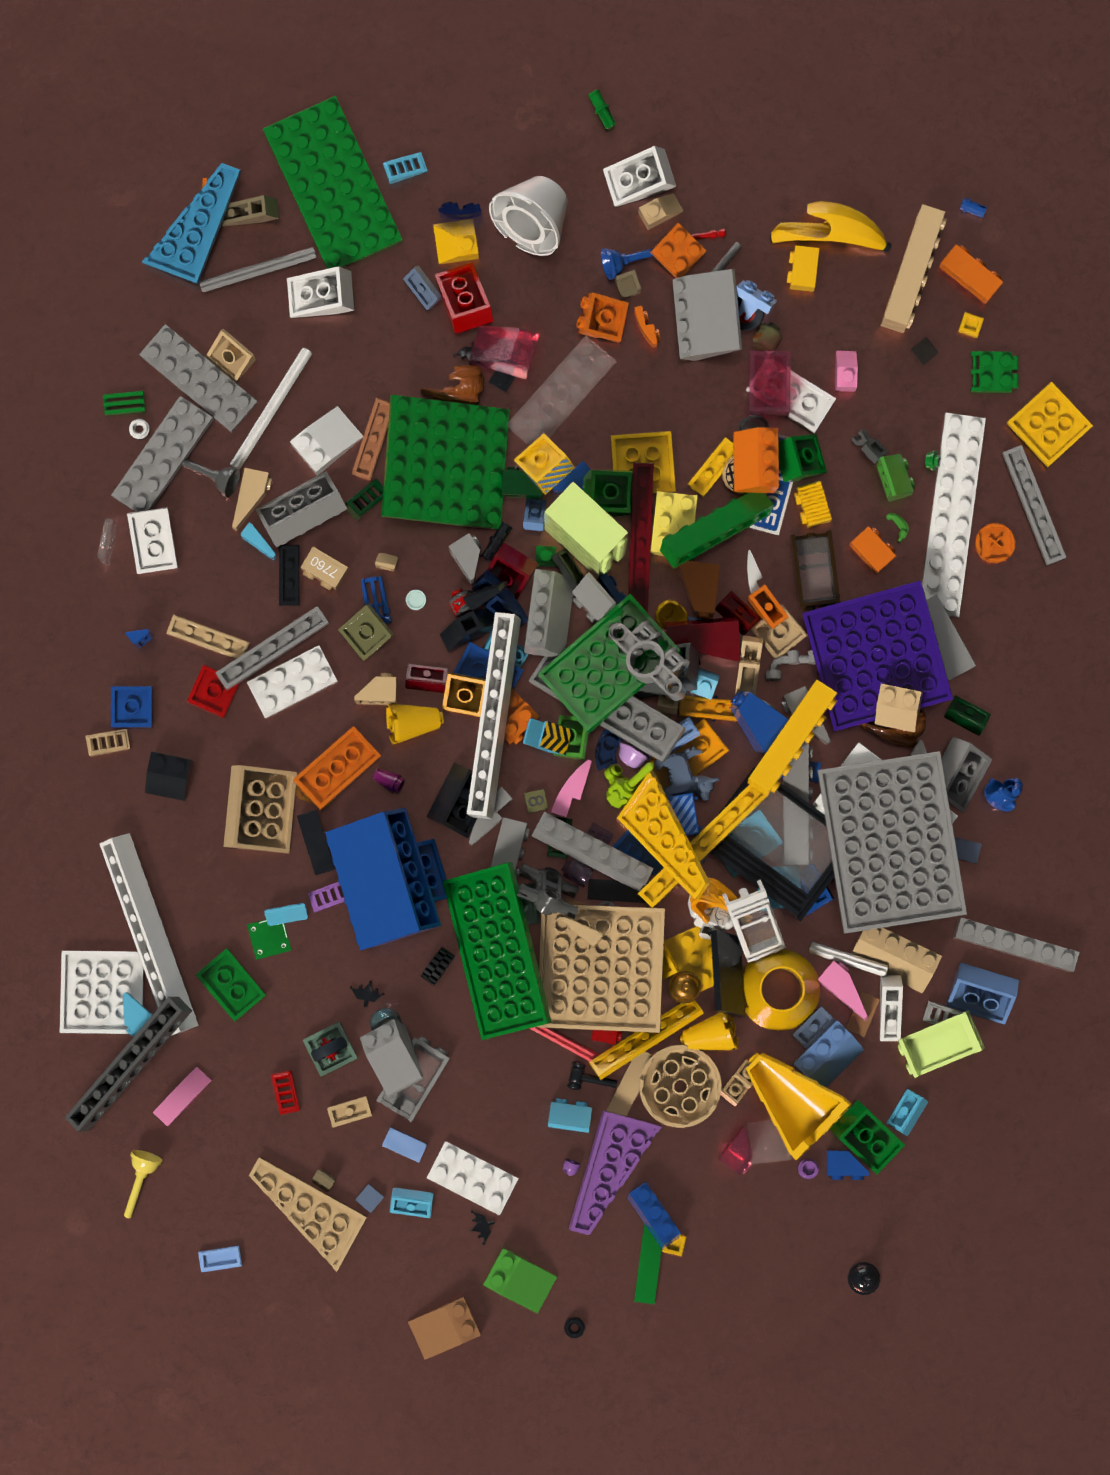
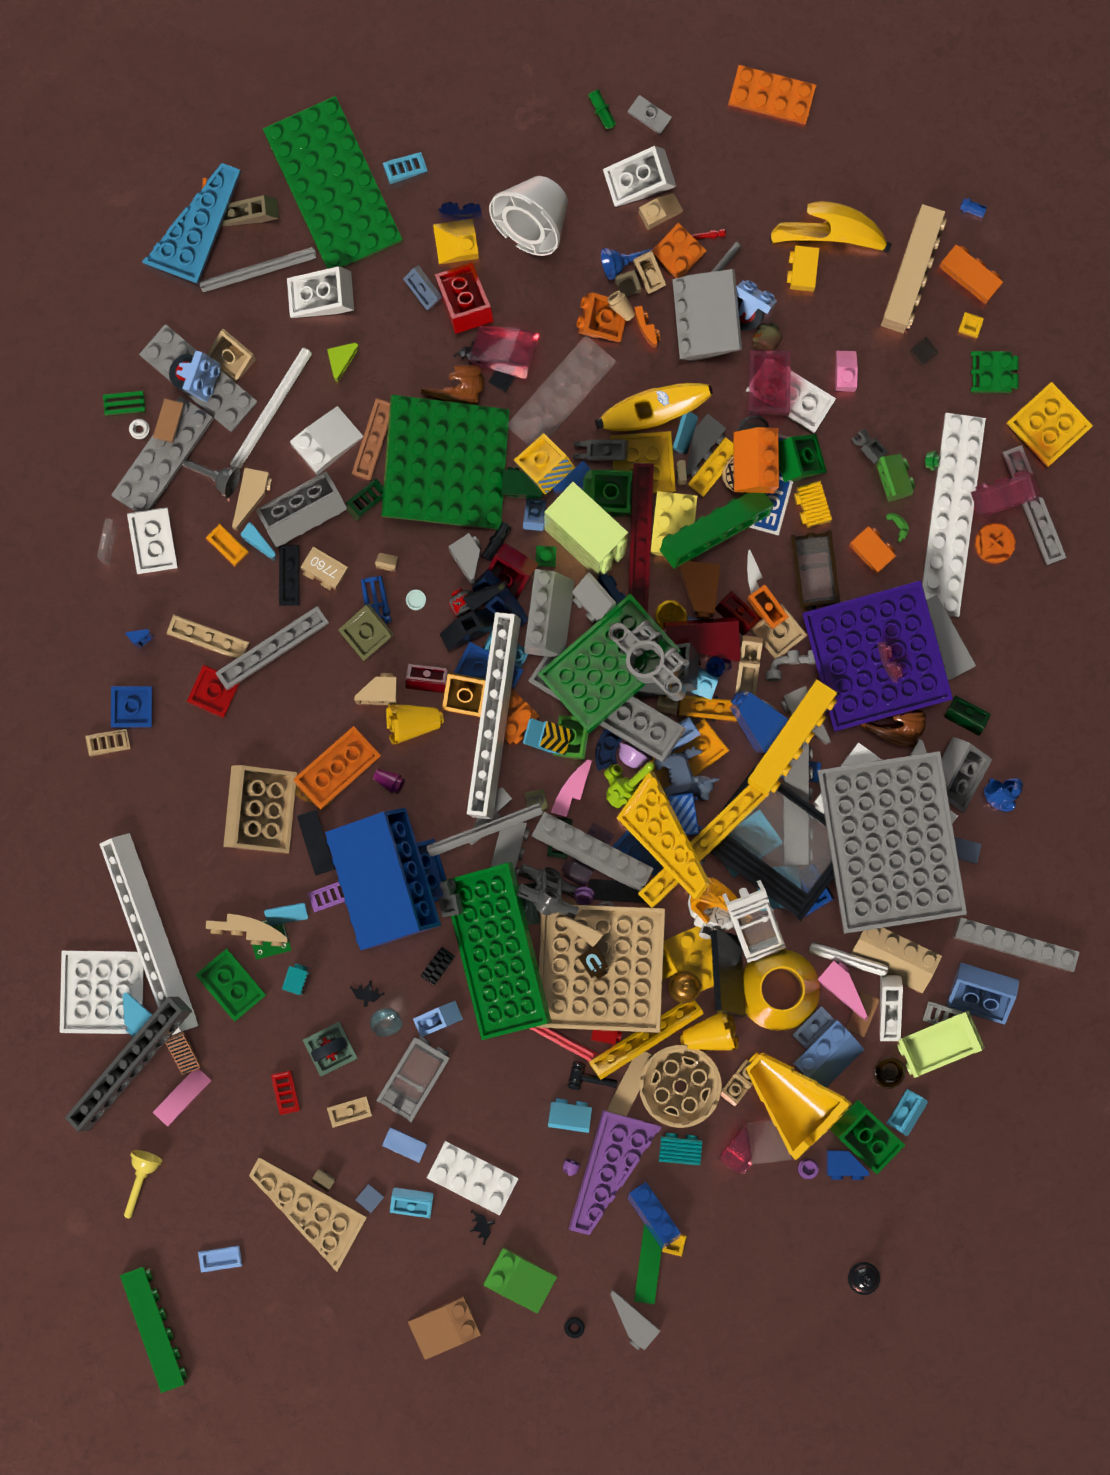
black slope [145,752,194,801] -> none
white plate [247,645,338,719] -> none
light grey slope [360,1019,424,1097] -> none
black slope [426,762,477,838] -> none
pearl dark grey tile [551,549,584,590] -> none
tan slope [875,684,923,732] -> none
none -> green brick [120,1266,188,1393]
none -> medium nougat tile [153,399,185,443]
none -> nougat tile [165,1031,201,1075]
none -> light blue plate [169,351,221,402]
none -> light orange tile [206,524,249,566]
none -> tan slope [206,914,289,946]
none -> teal brick [282,963,311,996]
none -> lime slope [327,343,359,382]
none -> light blue slope [413,1001,463,1037]
none -> light grey axle [427,803,543,857]
none -> dark grey plate [438,879,463,917]
none -> dark grey hinge [573,440,628,461]
none -> medium lavender plate [574,887,594,905]
none -> dark brown brick [578,946,610,979]
none -> yellow piece [595,383,713,431]
none -> tan cone [607,291,635,321]
none -> light grey slope [610,1289,660,1350]
none -> light grey plate [628,95,672,135]
none -> tan slope [633,251,666,294]
none -> teal brick [659,1133,702,1165]
none -> medium azure slope [673,411,698,454]
none -> dark tan tile [676,460,687,487]
none -> dark grey slope [686,413,727,478]
none -> clear blue cone [706,657,732,677]
none -> orange plate [728,65,816,125]
none -> dark brown hair [874,1057,905,1089]
none -> clear pink slope [878,642,903,683]
none -> clear pink brick [971,471,1042,517]

